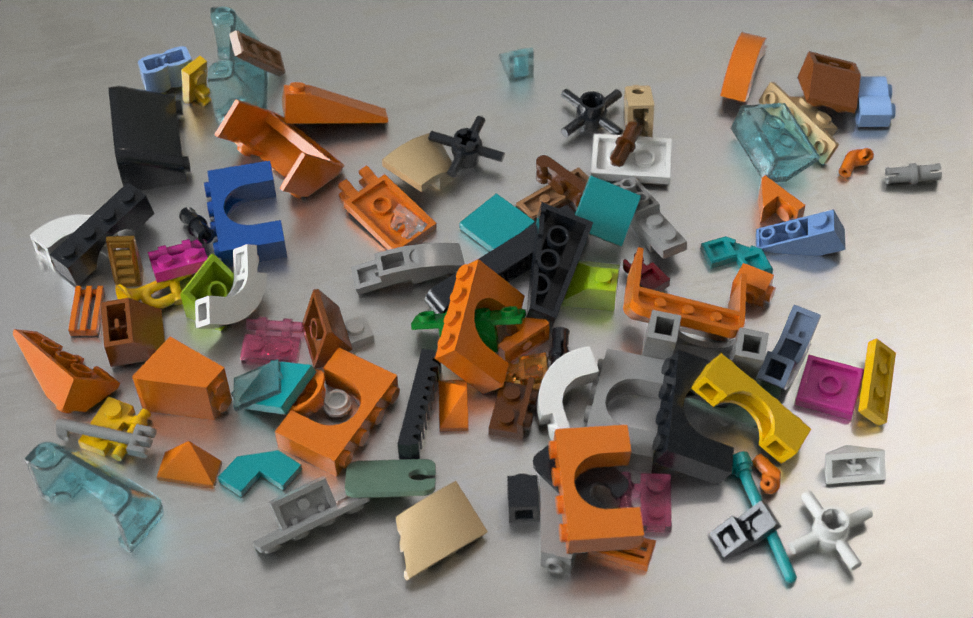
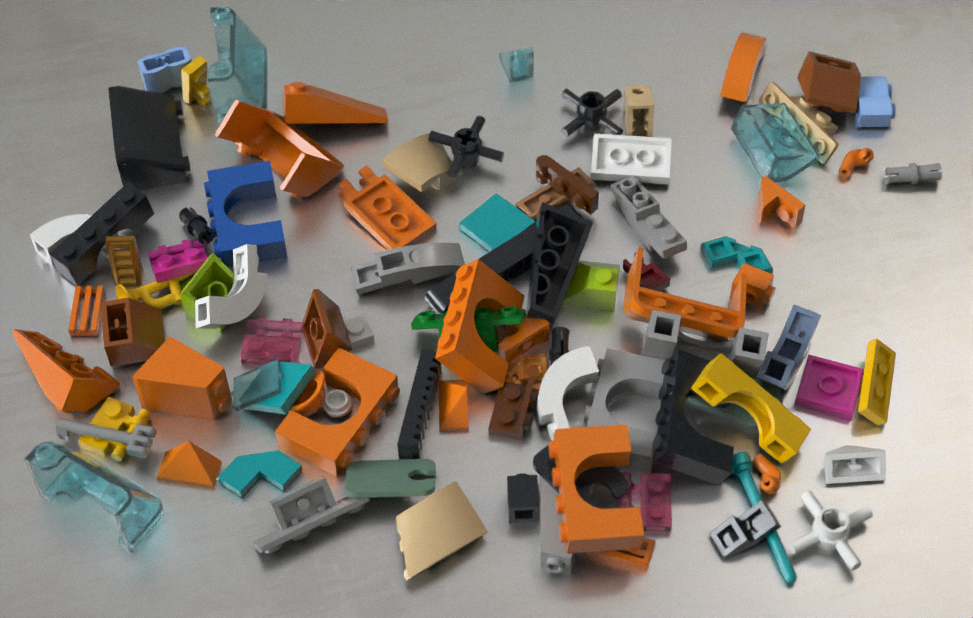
medium nougat tile [229,30,285,77] -> none
clear tile [390,204,427,239] -> none
teal tile [575,176,641,247] -> none
reddish brown axle [610,121,642,167] -> none
medium blue slope [756,209,846,256] -> none

